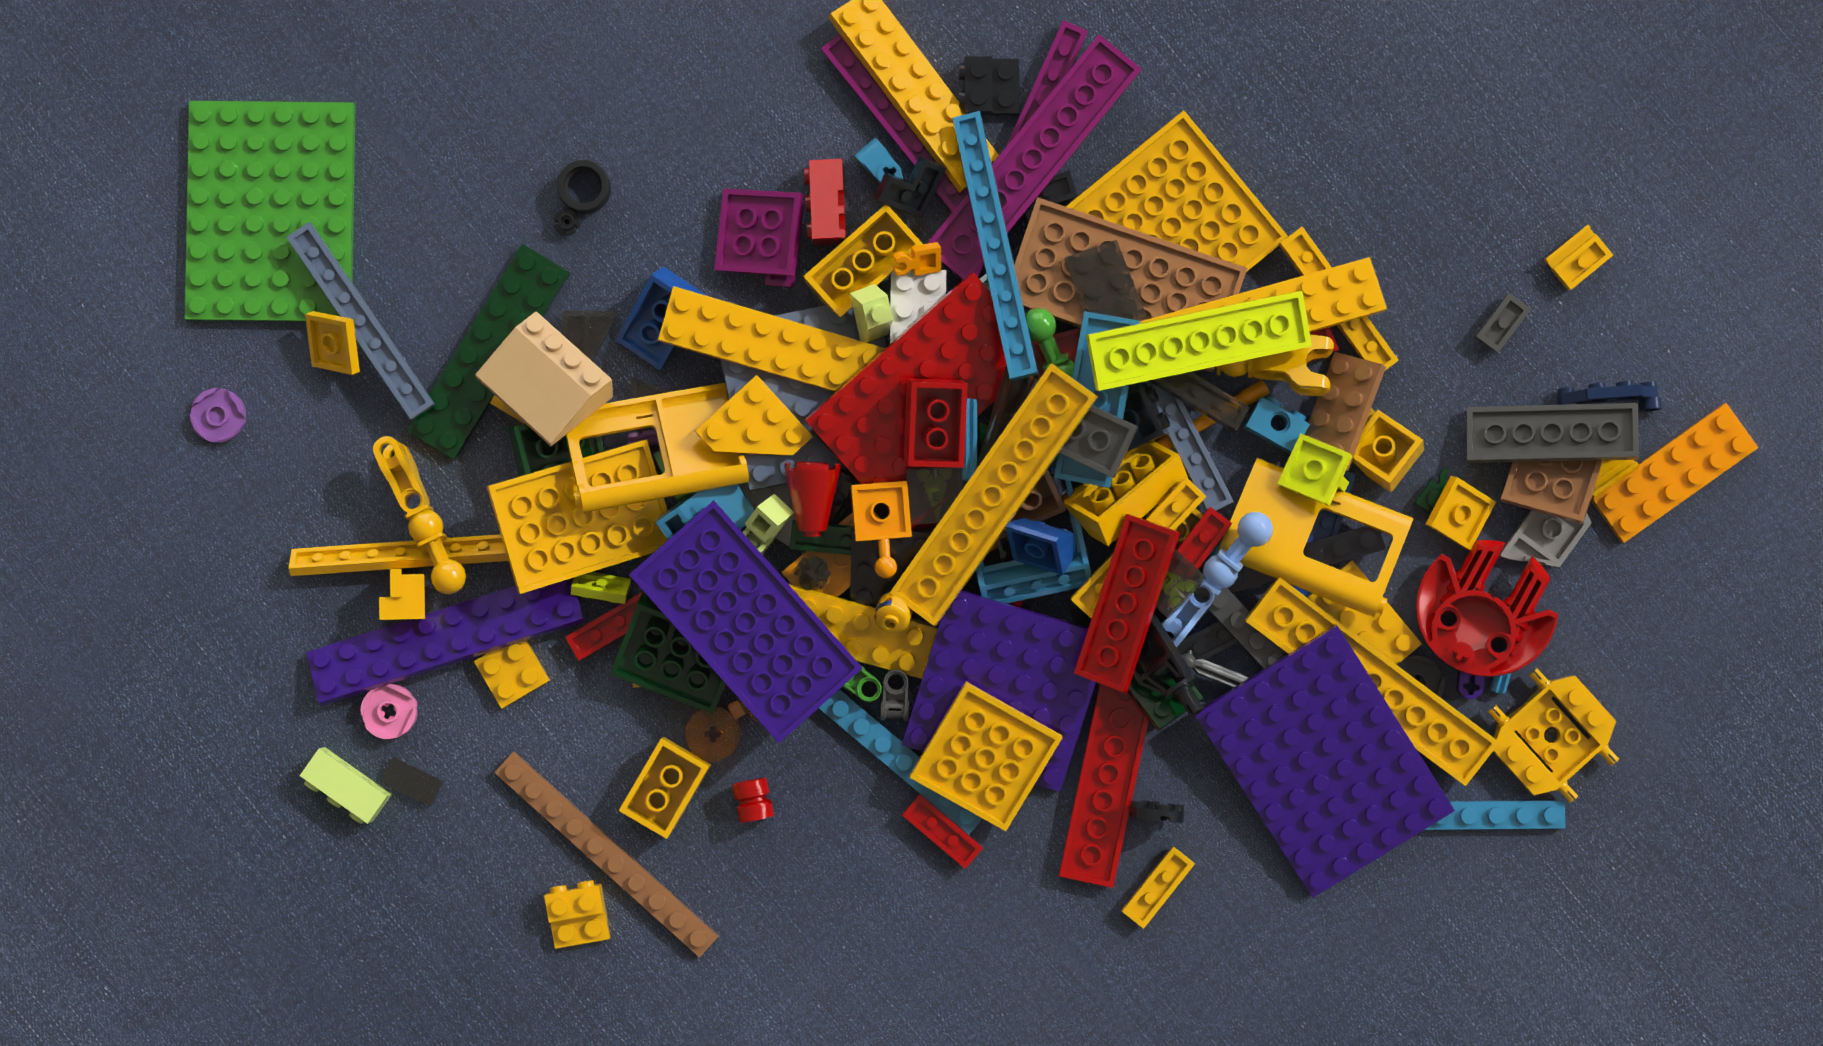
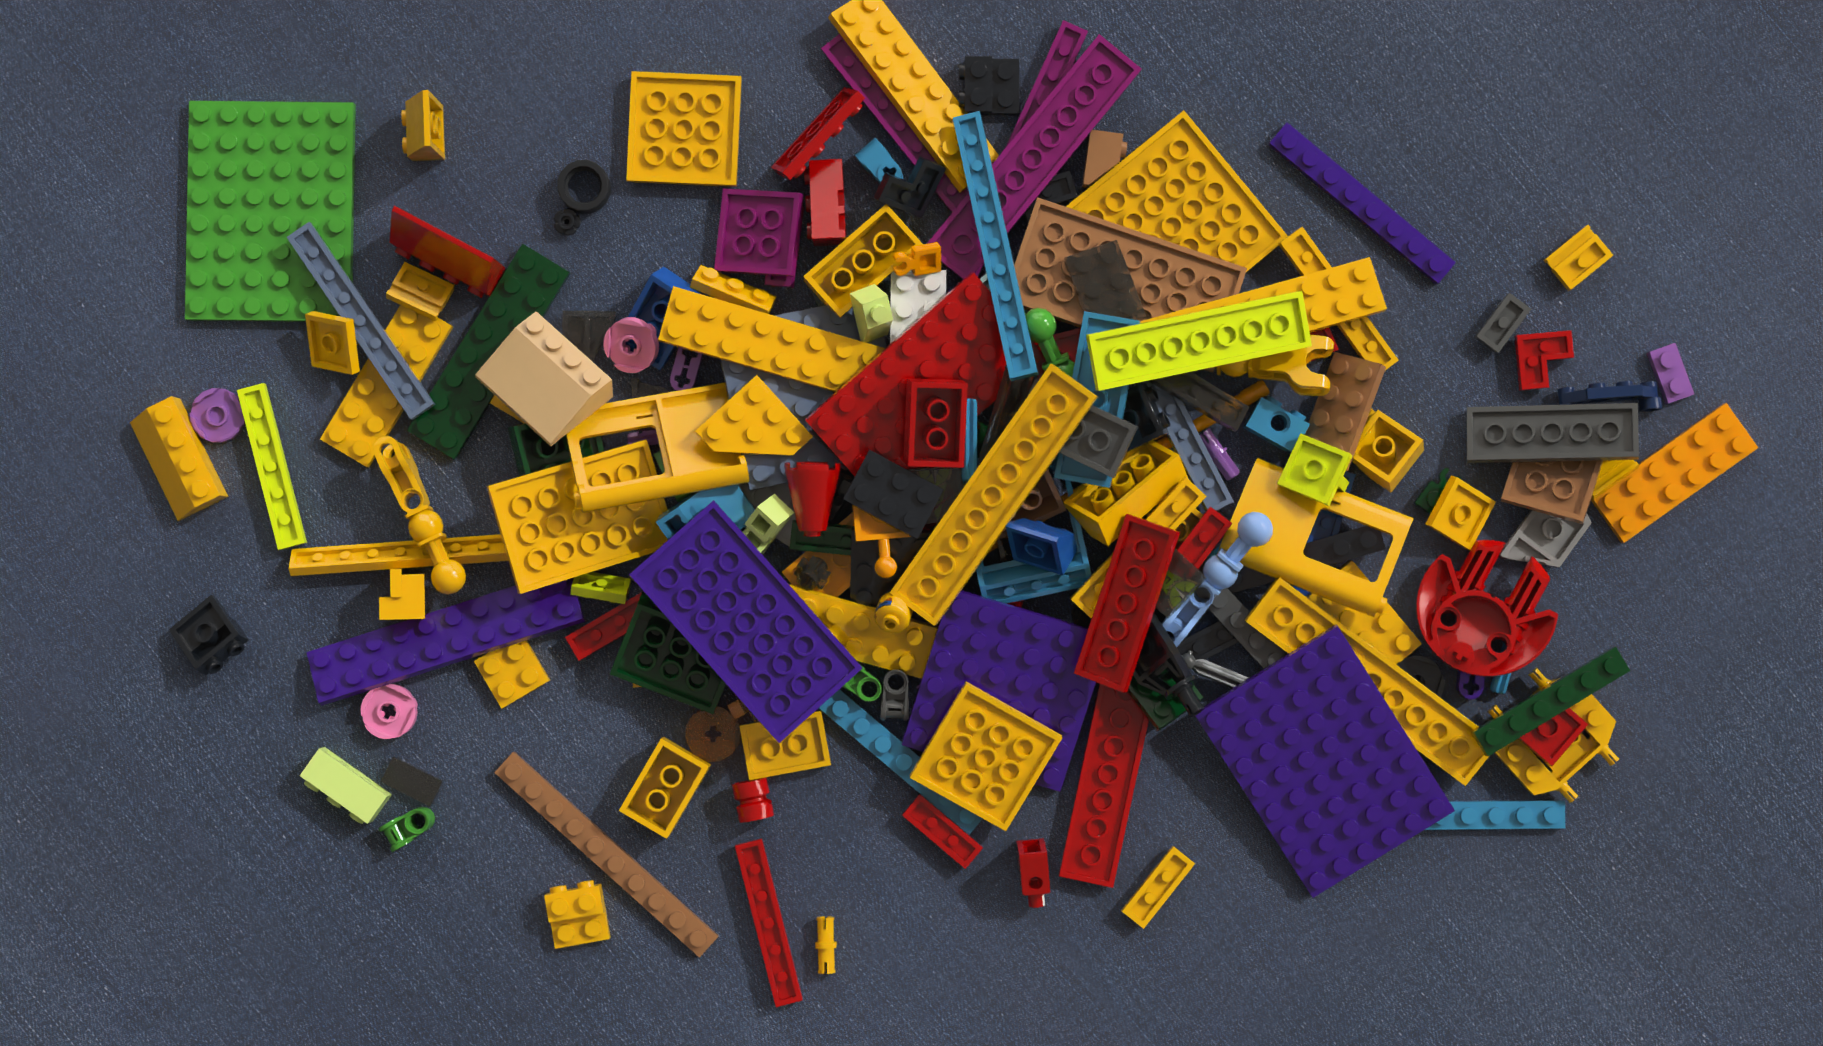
black plate [1128,800,1185,823] -> none
none -> yellow slope [130,396,228,521]
none -> black plate [169,594,249,675]
none -> neon yellow plate [237,383,307,550]
none -> yellow plate [320,305,453,468]
none -> bright green piece [378,807,435,852]
none -> yellow plate [386,262,454,321]
none -> red slope [389,205,507,298]
none -> yellow slope [401,90,445,161]
none -> bright pink plate [603,317,659,373]
none -> yellow plate [626,71,742,187]
none -> medium lavender beam [670,347,703,391]
none -> yellow plate [690,265,777,314]
none -> red plate [735,838,803,1007]
none -> yellow plate [739,711,831,780]
none -> red plate [771,87,865,180]
none -> yellow pin [815,916,837,974]
none -> black plate [842,450,944,540]
none -> red torso [1016,838,1050,908]
none -> medium nougat slope [1082,130,1127,189]
none -> medium lavender axle [1200,428,1240,481]
none -> dark purple plate [1268,122,1456,285]
none -> dark green plate [1471,647,1630,756]
none -> red plate [1514,330,1574,391]
none -> red plate [1518,687,1588,766]
none -> medium lavender plate [1647,343,1694,404]

